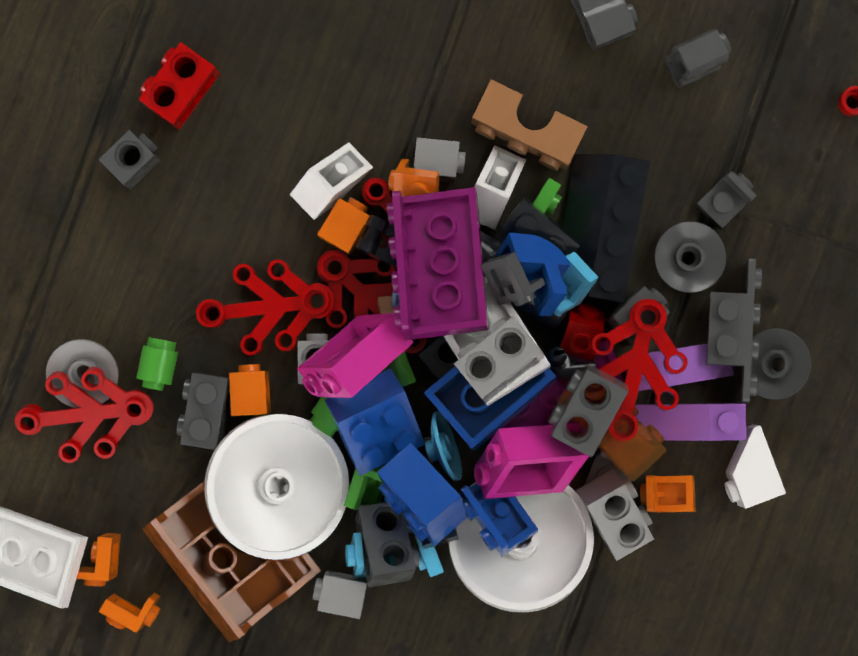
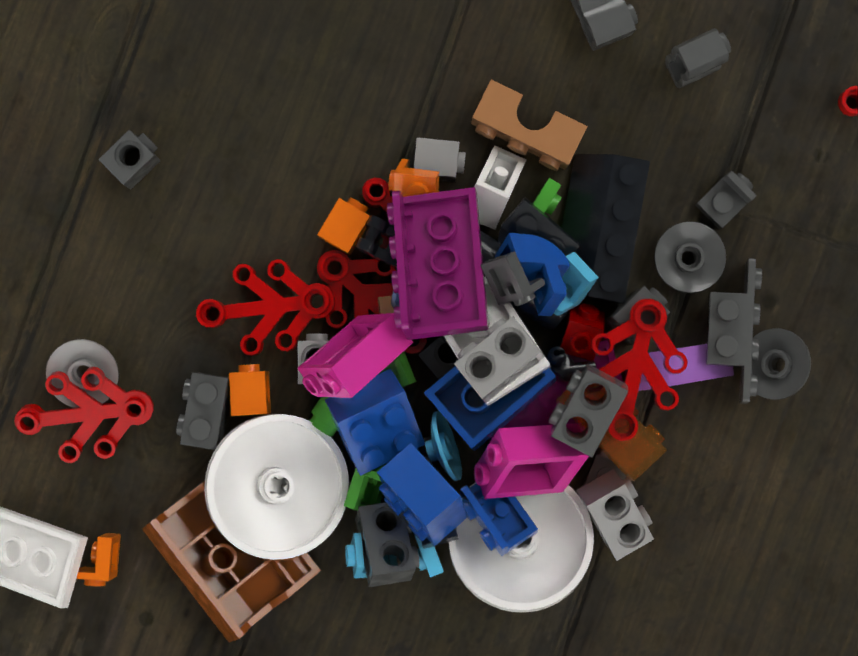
orange bracket [99,593,161,633] -> none
bright green brick [136,337,178,391] -> none
red brick [138,42,220,130] -> none
white slope [290,143,373,220] -> none
light grey brick [313,570,368,619] -> none
medium lavender slope [631,403,746,441] -> none
orange bracket [640,475,696,513] -> none
white slope [724,424,786,509] -> none

